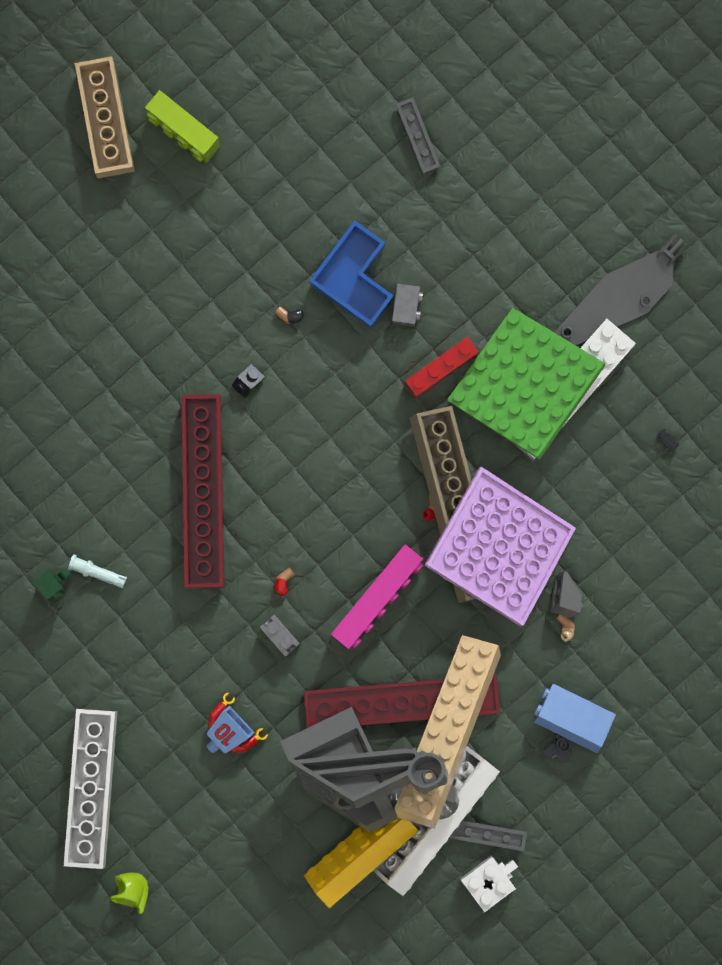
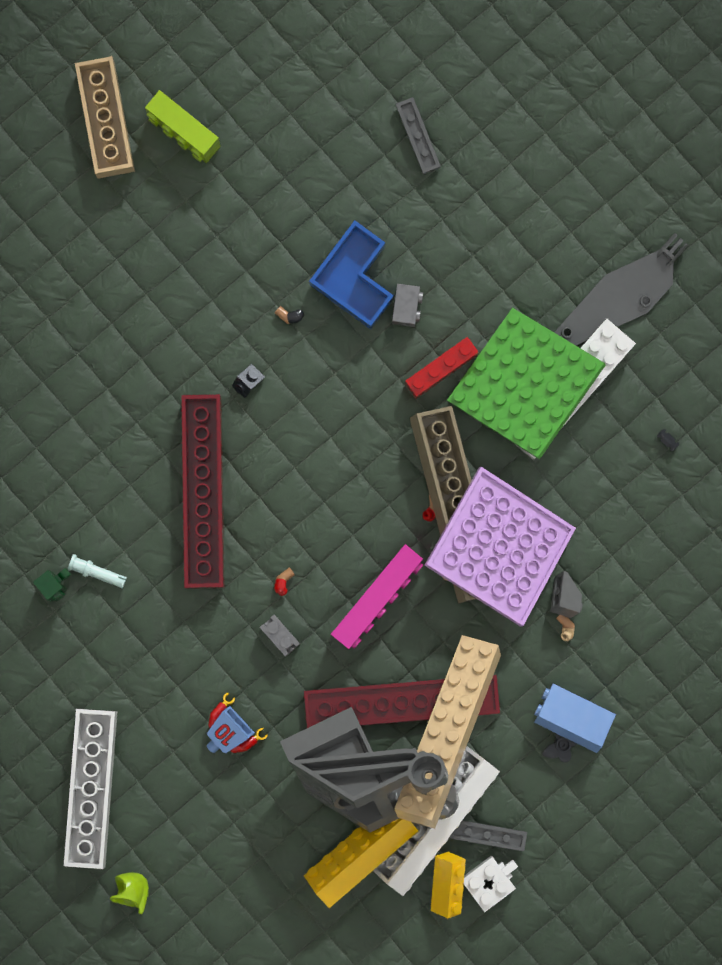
none -> yellow brick [431,852,466,919]

